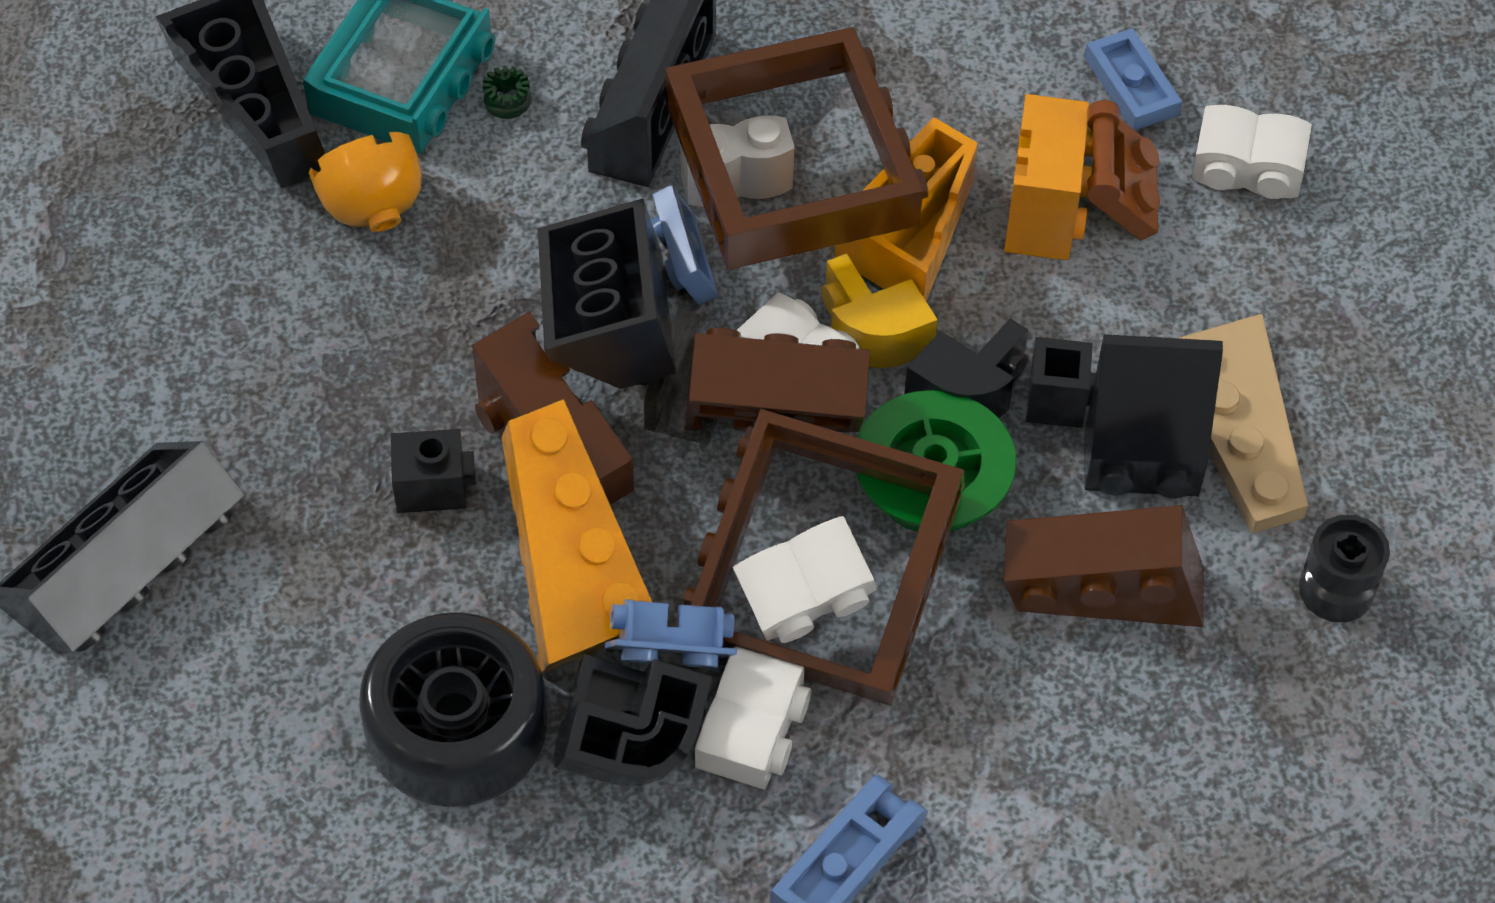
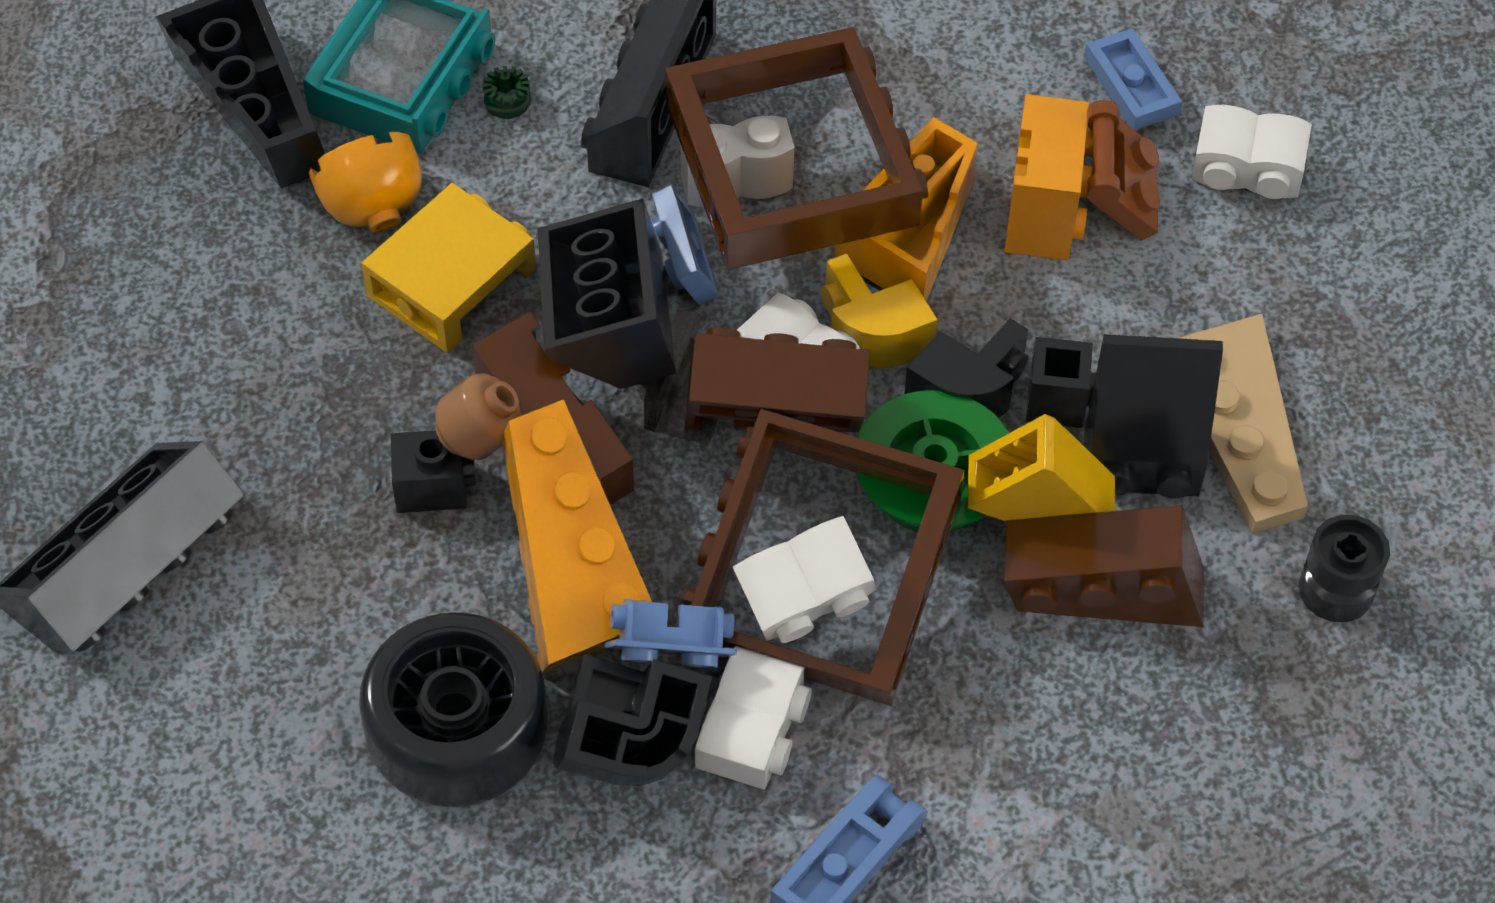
none -> yellow panel [361,183,536,353]
none -> medium nougat head [435,373,522,460]
none -> yellow slope [968,414,1116,522]

